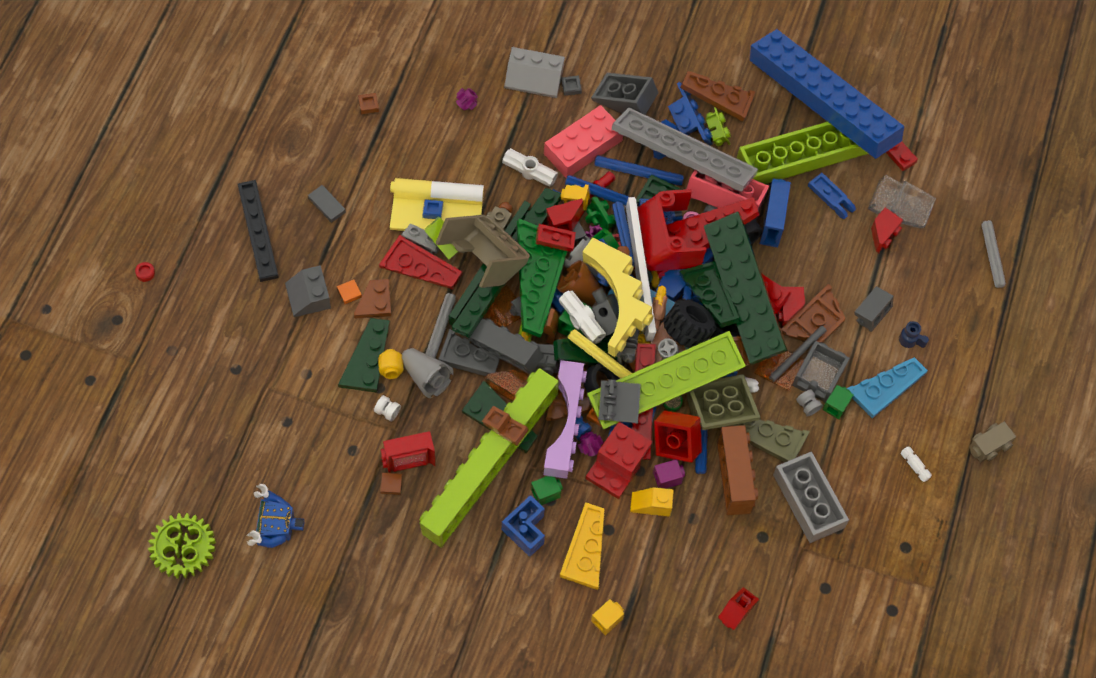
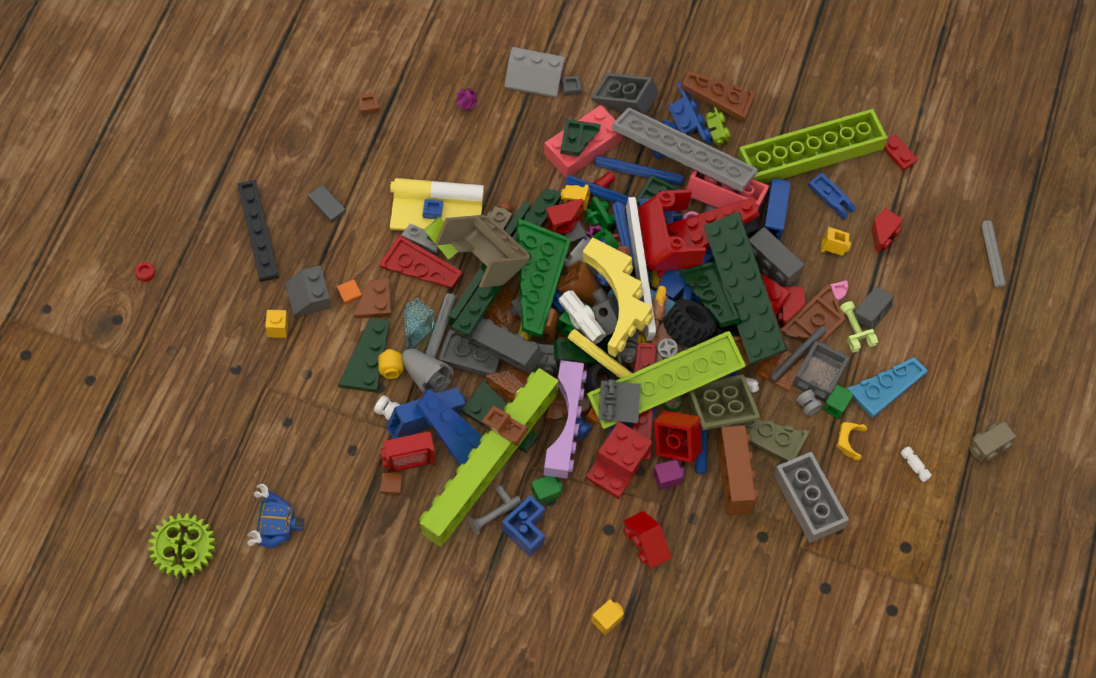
white piece [502,148,558,187] -> none
red plate [535,224,576,252] -> none
yellow wing [560,502,604,590] -> none
magenta gear [578,432,603,456] -> none
yellow slope [630,487,673,517] -> none
red slope [717,587,760,630] -> none
blue brick [750,29,904,159] -> none
clear slope [868,175,936,228] -> none
dark blue piece [899,321,929,348] -> none
none -> yellow brick [266,310,288,338]
none -> blue slope [386,387,466,439]
none -> clear light blue slope [404,298,435,350]
none -> blue wing [416,389,482,466]
none -> light grey piece [468,485,522,536]
none -> dark green wing [560,119,601,157]
none -> red brick [623,510,672,569]
none -> dark grey brick [749,227,805,287]
none -> yellow brick [821,227,851,256]
none -> bright pink tile [830,280,848,302]
none -> yellow helmet [836,422,867,461]
none -> yellowish green bar [839,301,878,353]

